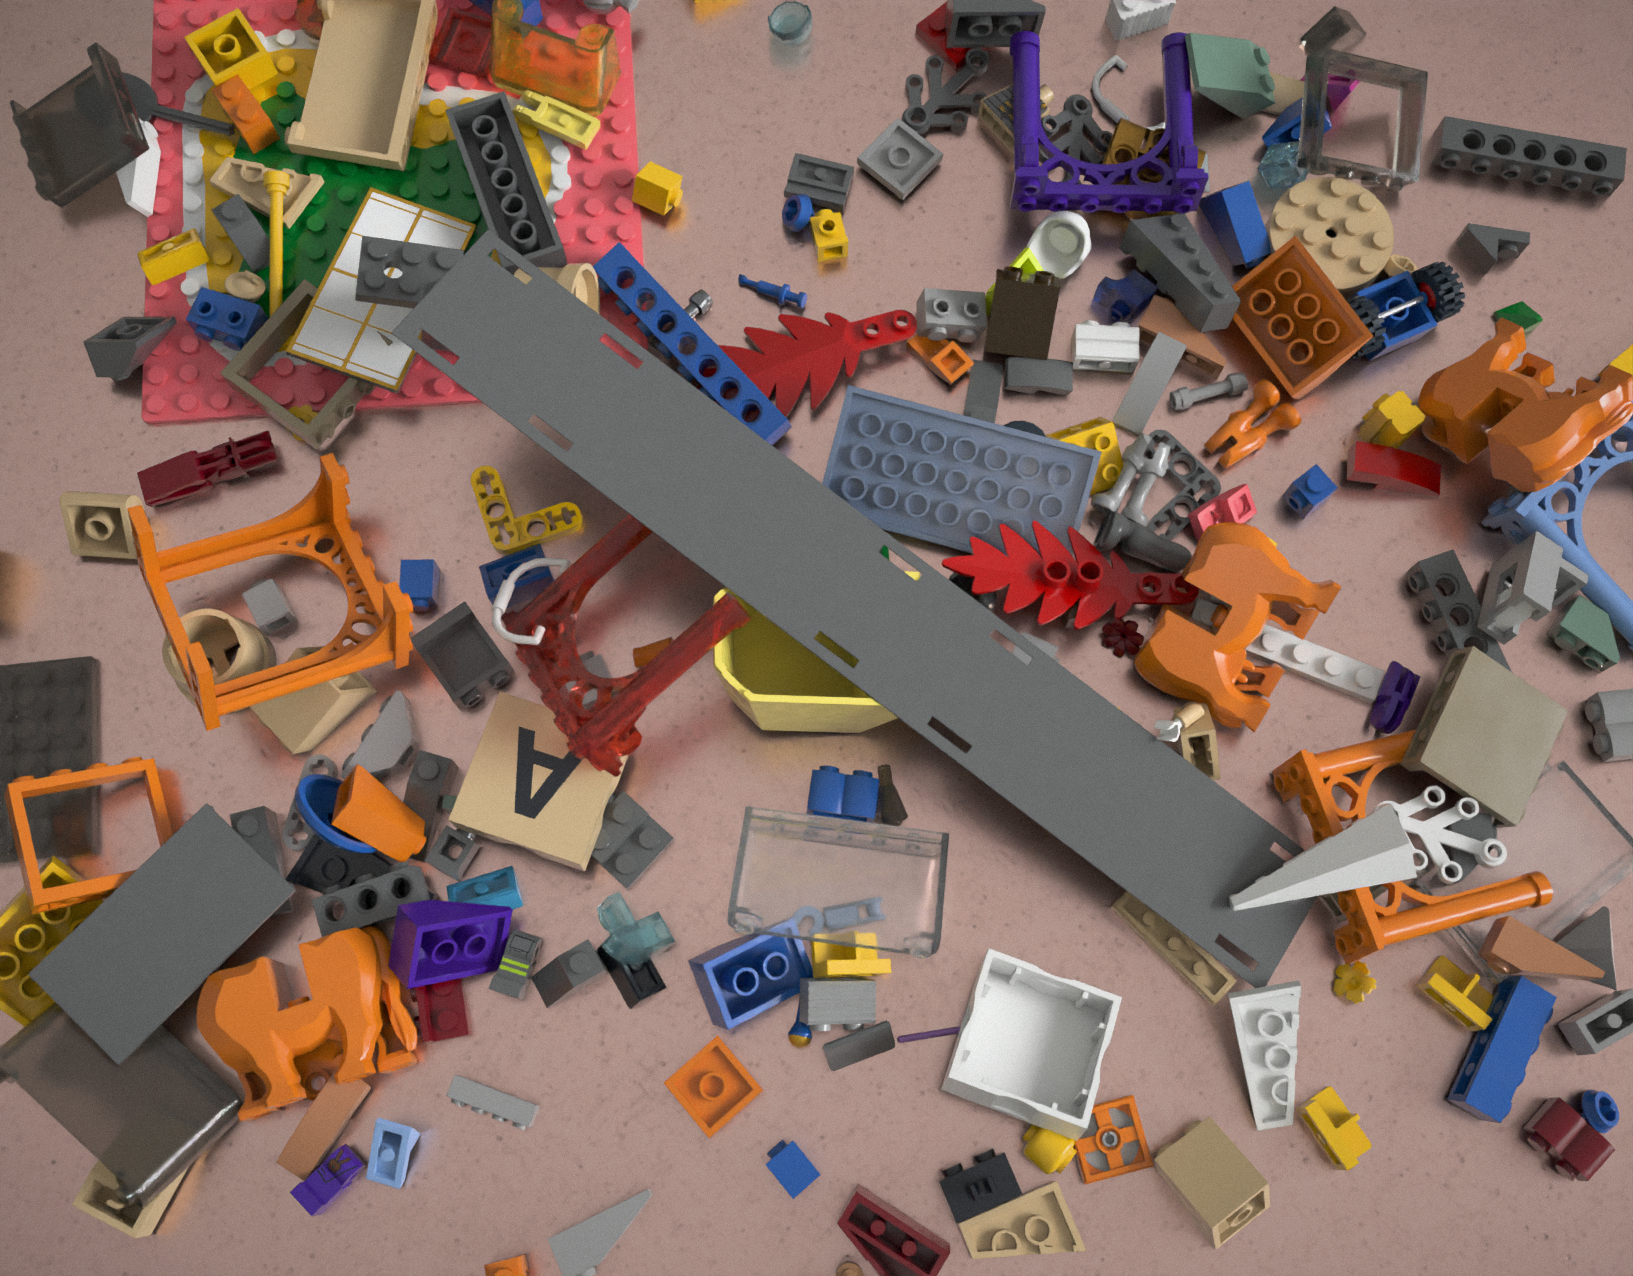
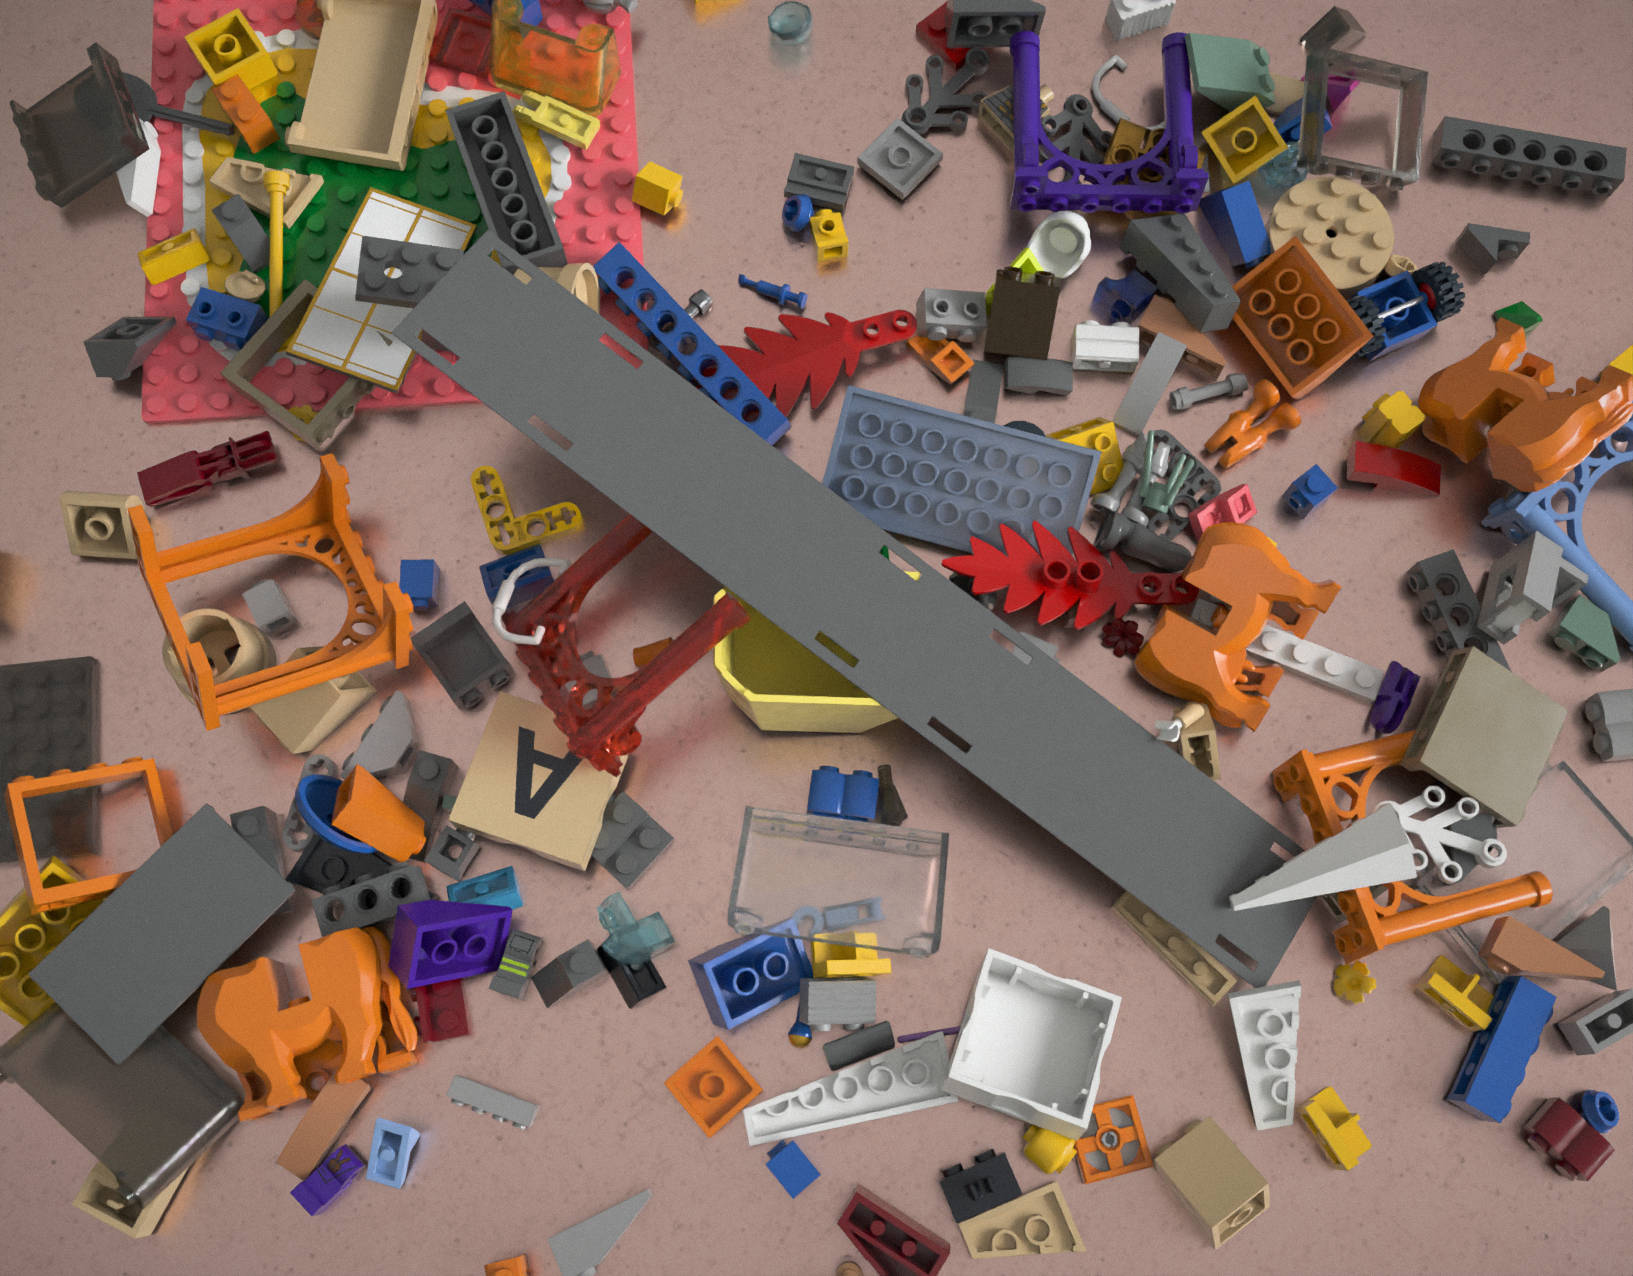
none -> white wing [743,1031,958,1146]
none -> sand green plant [1138,430,1194,514]
none -> yellow slope [1201,95,1288,184]

